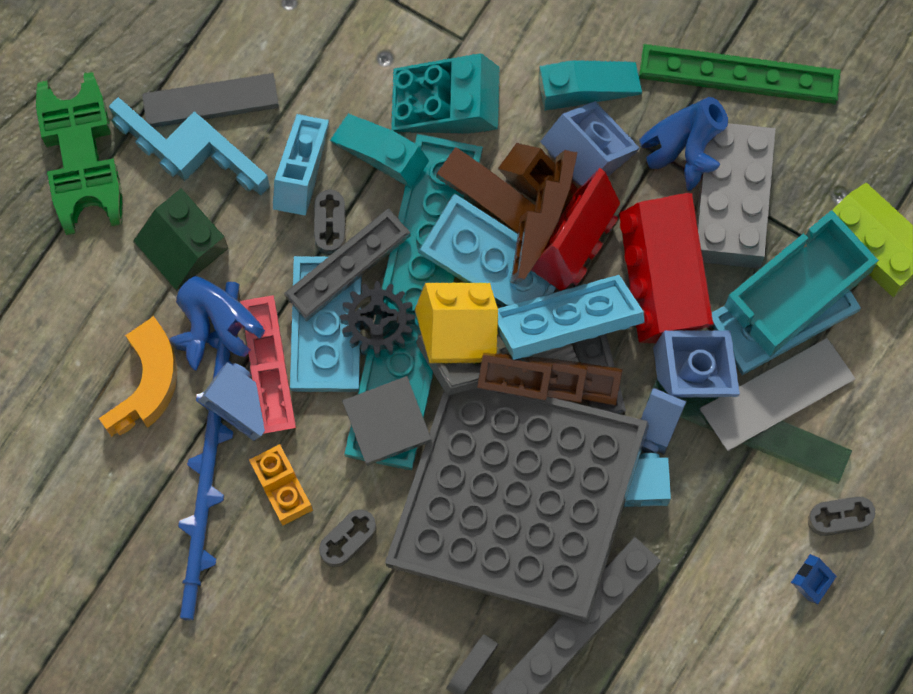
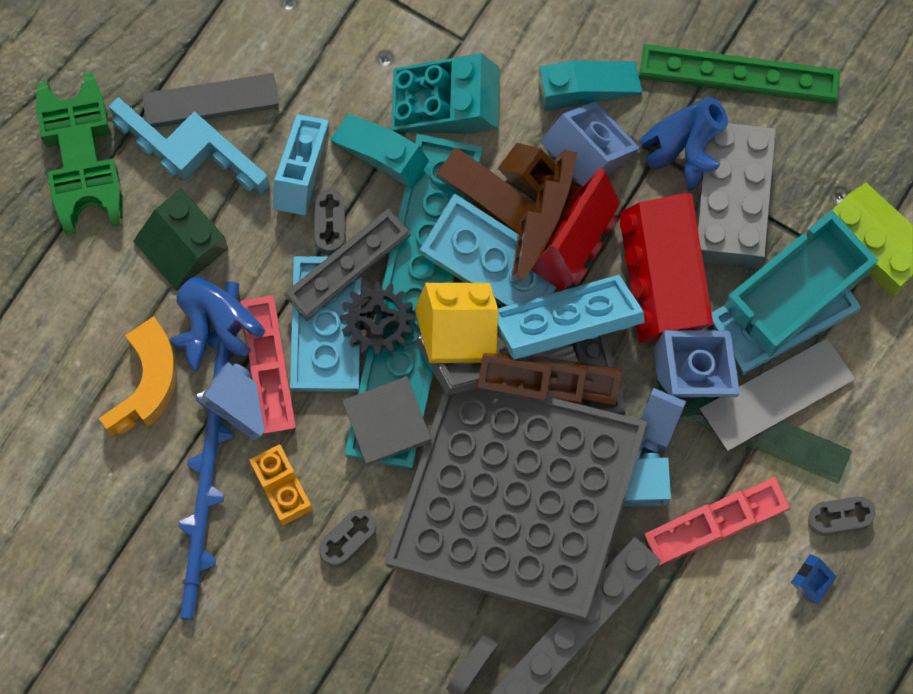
none -> coral slope [645,477,791,566]

